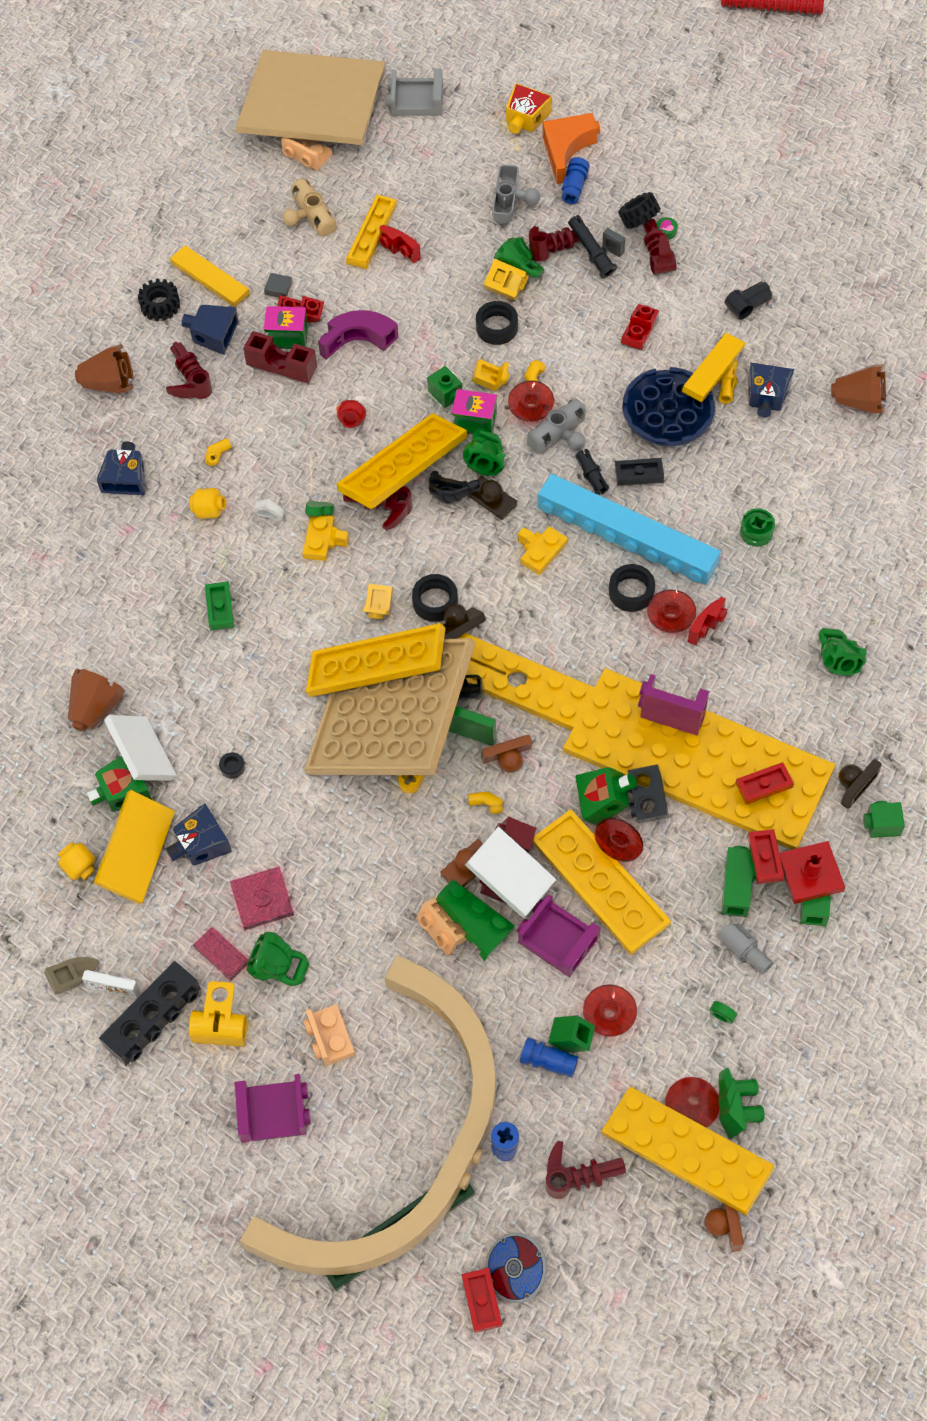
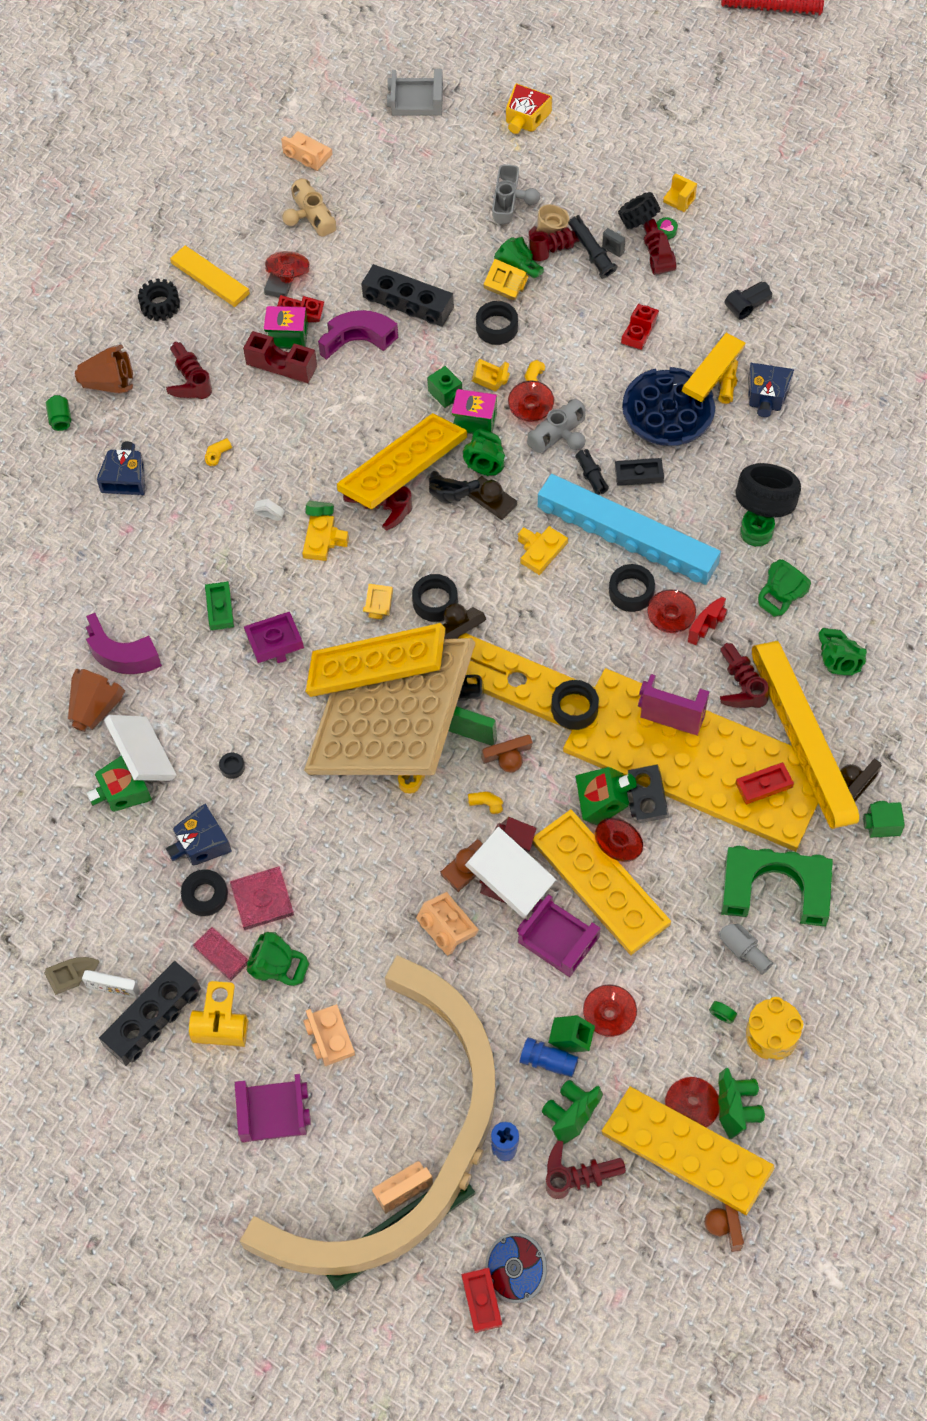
yellow head [58,842,97,880] -> none
yellow tile [93,790,175,904] -> none
dark blue torso [182,305,239,355] -> none
yellow head [189,488,226,519] -> none
tan tile [236,50,385,145] -> none
red animal [336,400,366,428] -> none
yellow tile [346,194,397,269] -> none
red slope [379,225,421,263] -> none
green wing [436,879,515,962] -> none
orange arch [542,113,600,184] -> none
blue axle [561,157,590,204] -> none
red plate [747,829,784,884] -> none
red tile [779,841,846,904] -> none
dark orange cone [831,364,886,413] -> none
none -> green brick [45,395,72,431]
none -> magenta arch [85,613,162,674]
none -> black tyre [181,869,228,916]
none -> magenta hinge [244,611,304,663]
none -> clear red dish [265,251,309,283]
none -> black brick [361,264,454,327]
none -> light nougat bracket [372,1161,433,1214]
none -> tan hat [536,204,569,234]
none -> green connector [542,1080,603,1145]
none -> black tyre [551,680,599,730]
none -> yellow panel [663,173,697,212]
none -> dark red piece [720,643,769,708]
none -> black tyre [736,463,801,518]
none -> yellow brick [746,997,804,1060]
none -> yellow beam [752,641,859,829]
none -> green piece [758,559,811,617]

